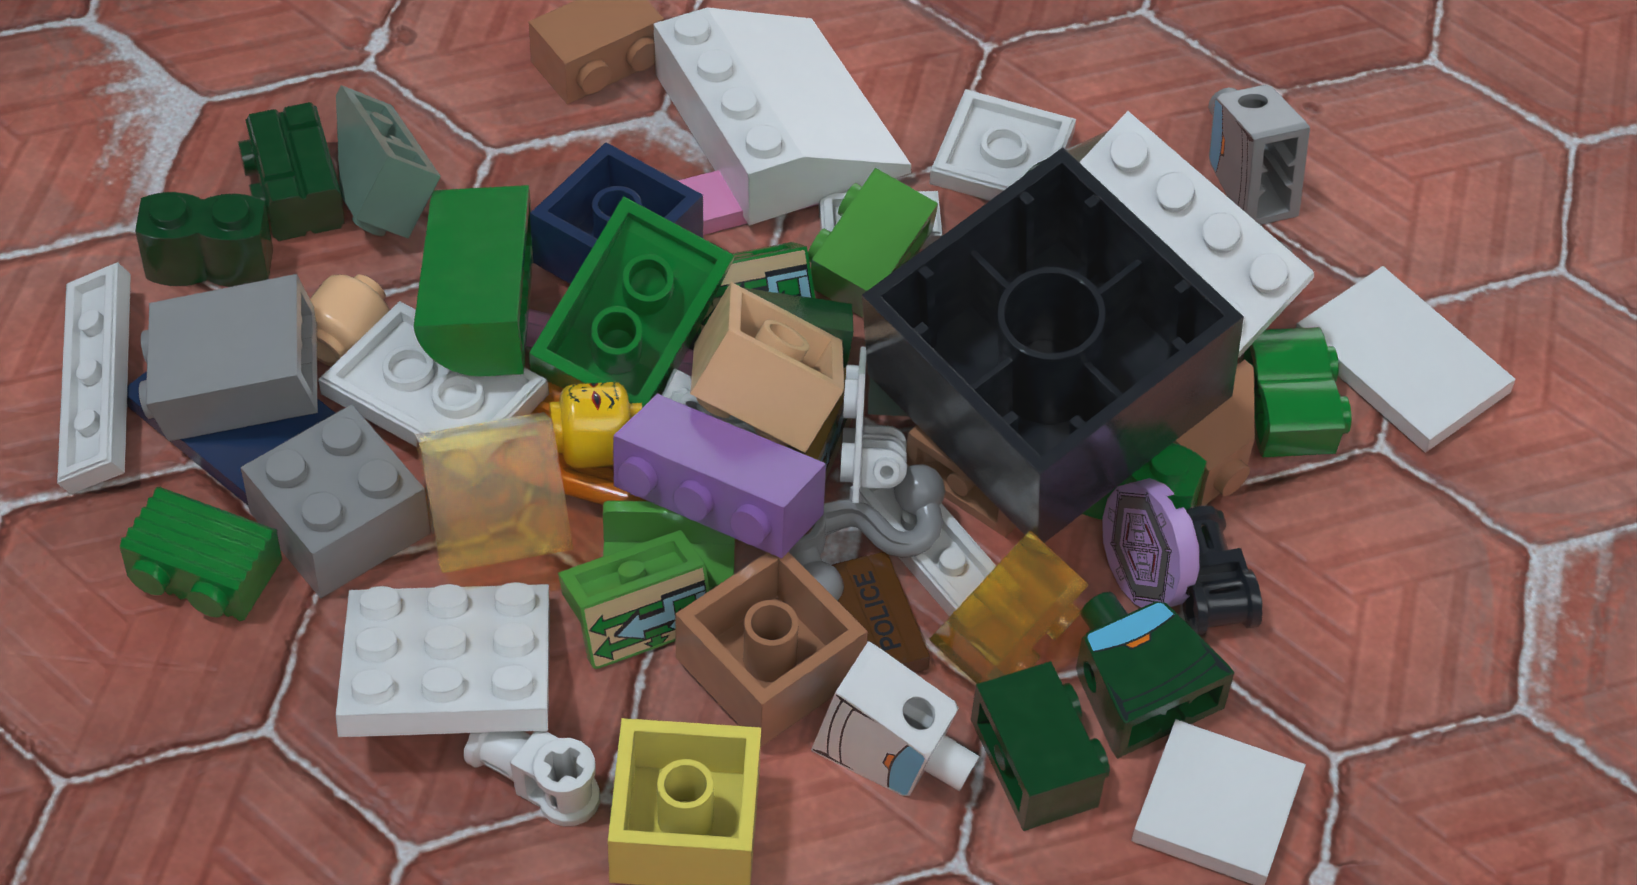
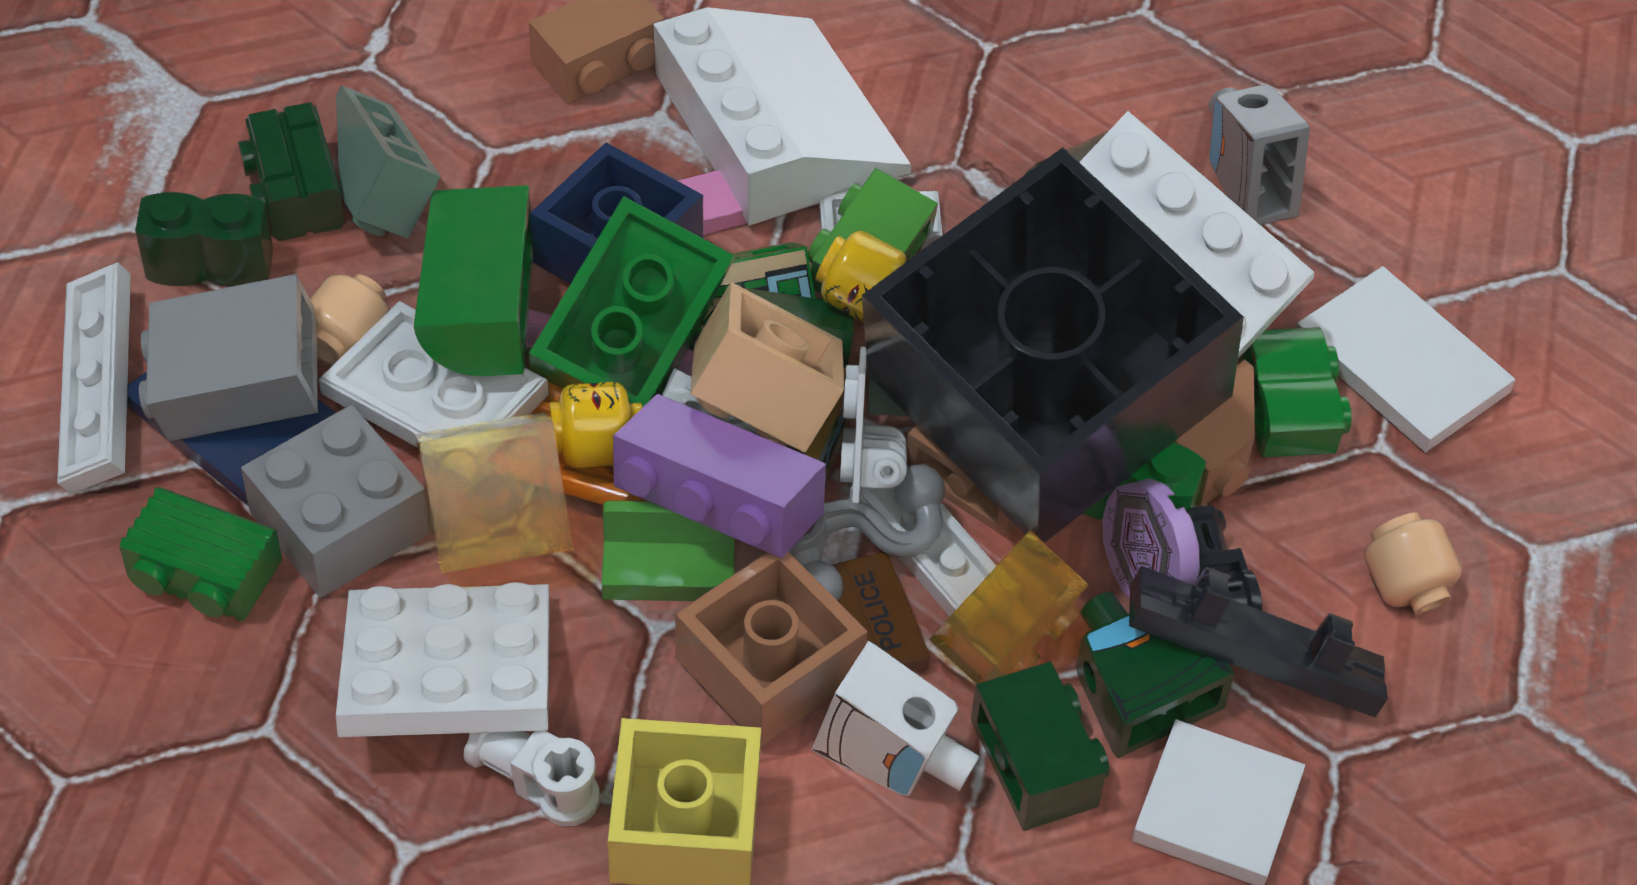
panel [558,530,710,669] -> none
white tile [929,89,1076,201] -> none
none -> yellow head [815,230,907,323]
none -> black hinge [1129,566,1388,718]
none -> light nougat head [1364,512,1462,614]

